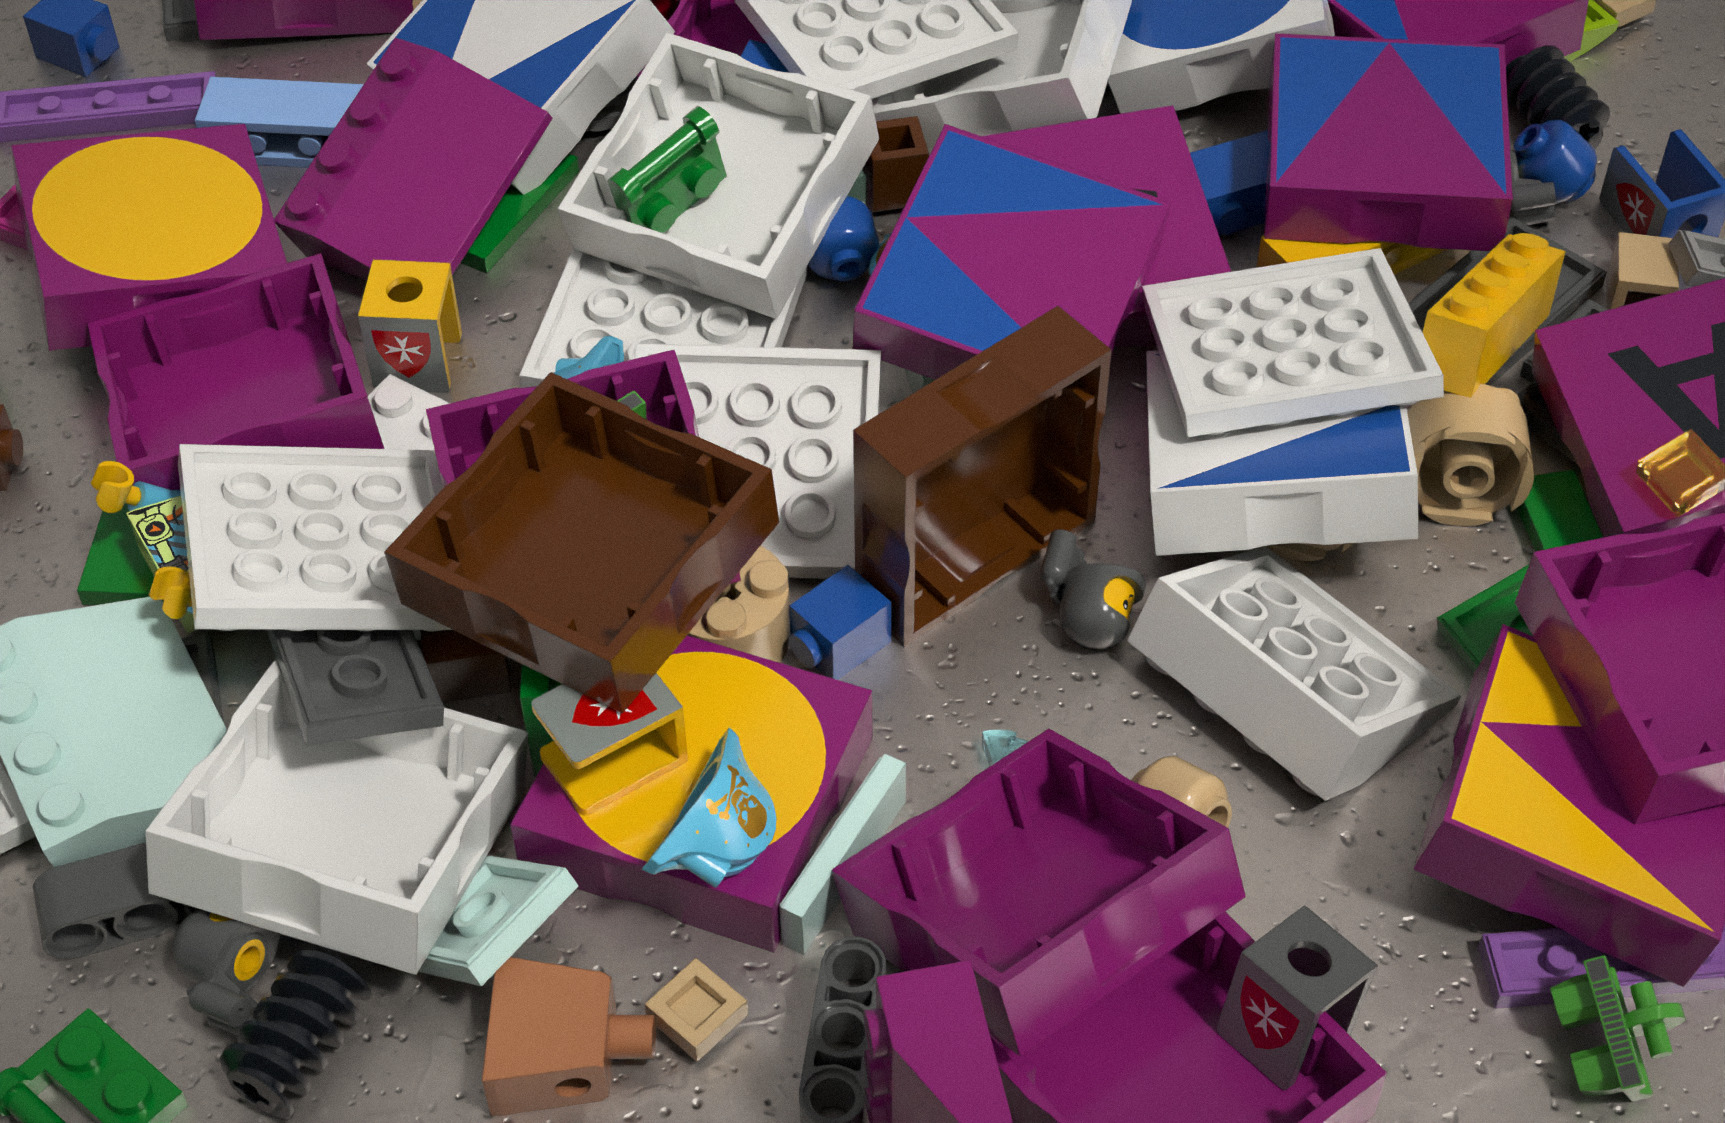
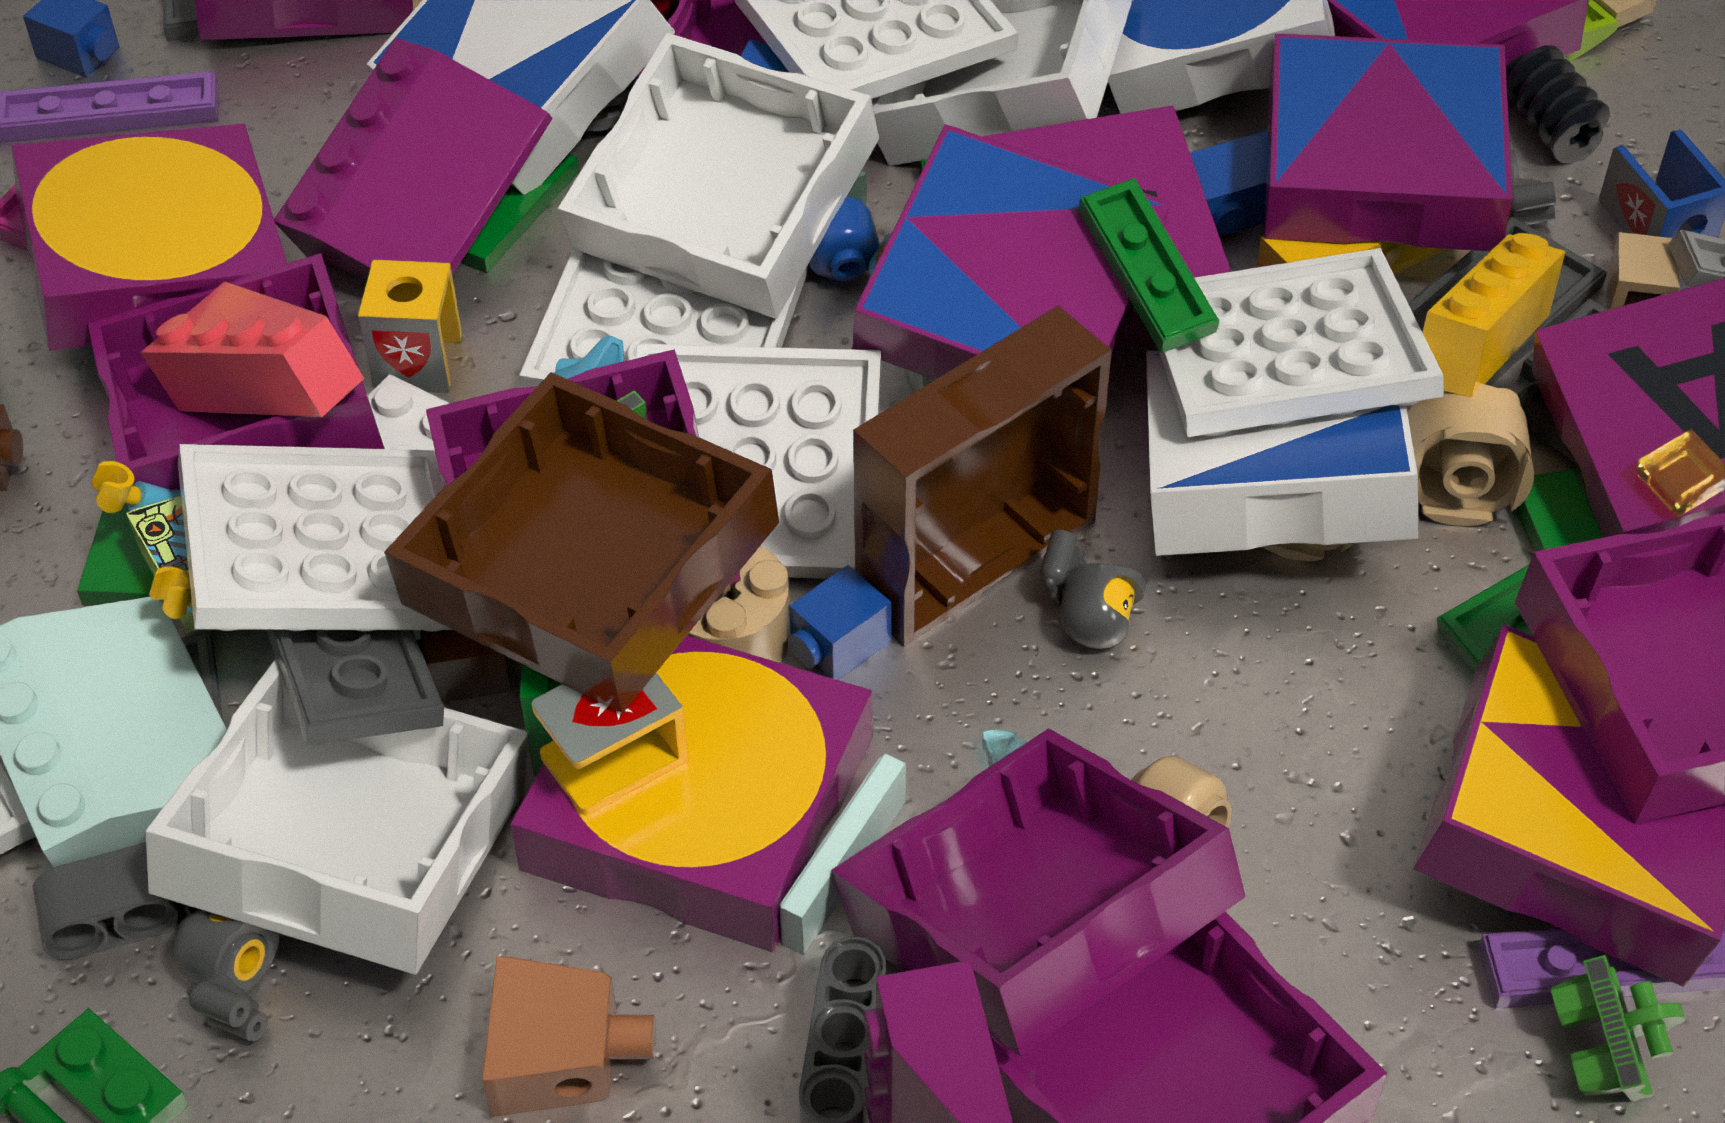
light blue brick [194,77,364,168] -> none
black piece [220,950,373,1120] -> none
light aqua tile [418,856,578,986] -> none
green plate [607,106,727,233] -> none
medium azure hat [641,728,777,888] -> none
tan plate [644,958,748,1062] -> none
reddish brown brick [862,116,929,212] -> none
white slope [1127,546,1462,801] -> none
piece [1216,905,1378,1090] -> none
blue head [1514,120,1597,204] -> none
none -> coral wedge [140,281,365,417]
none -> green tile [1078,178,1219,353]

